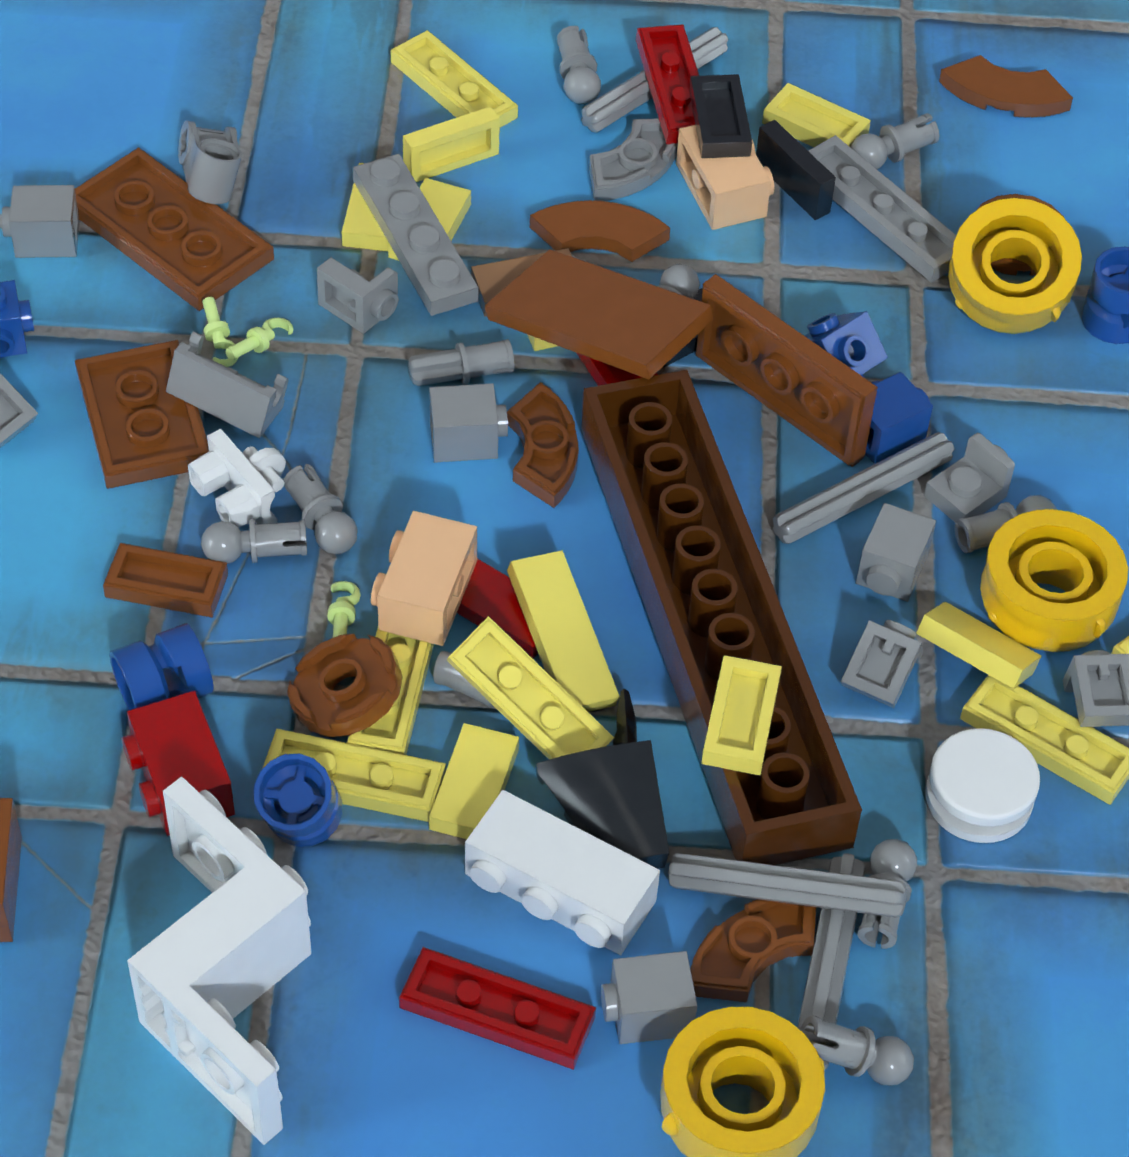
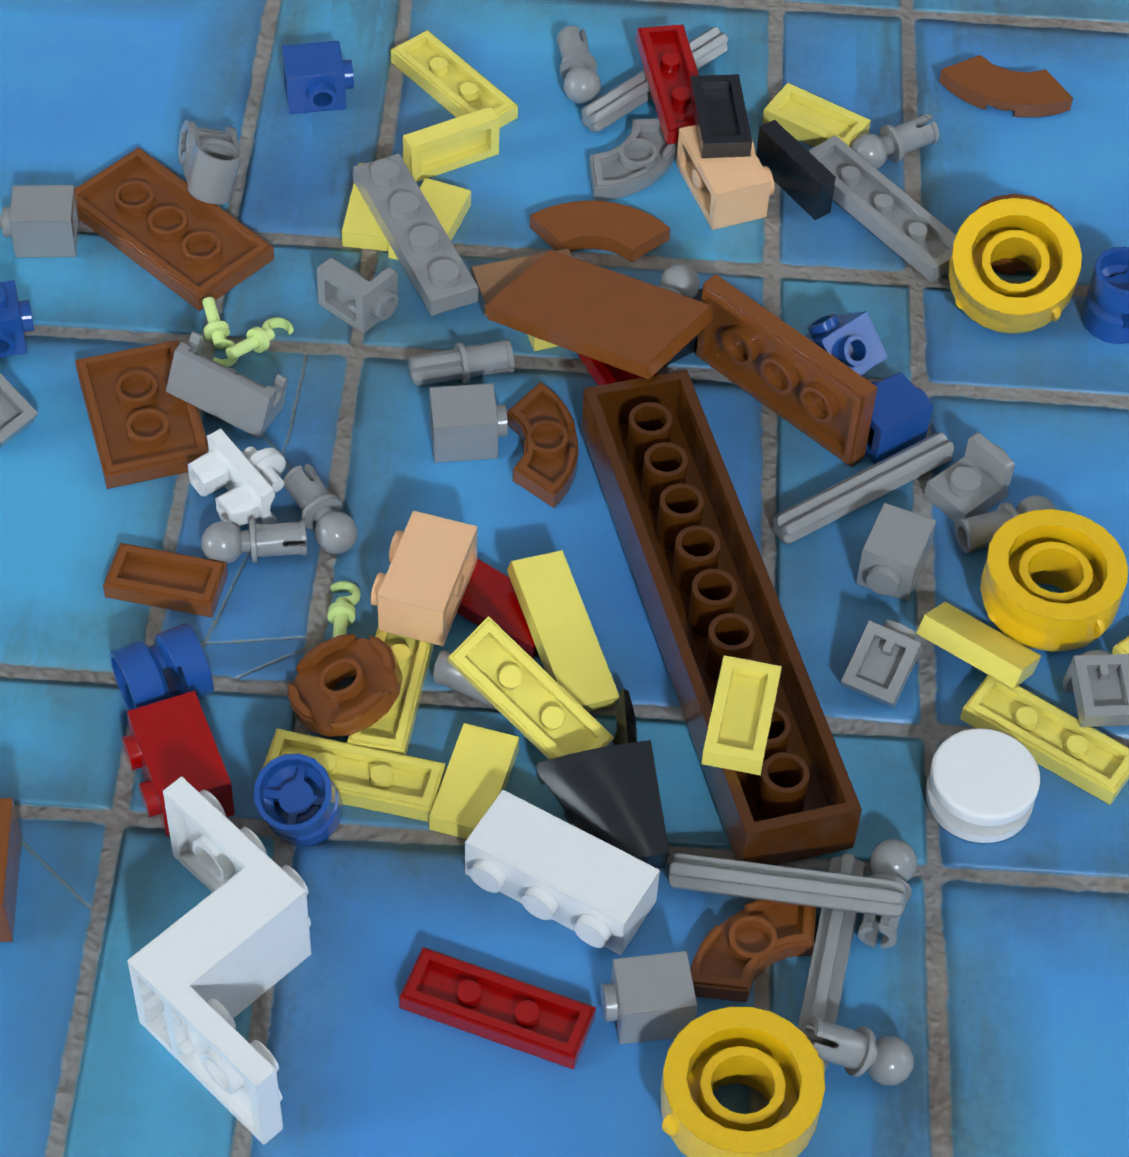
none -> blue brick [282,41,354,114]

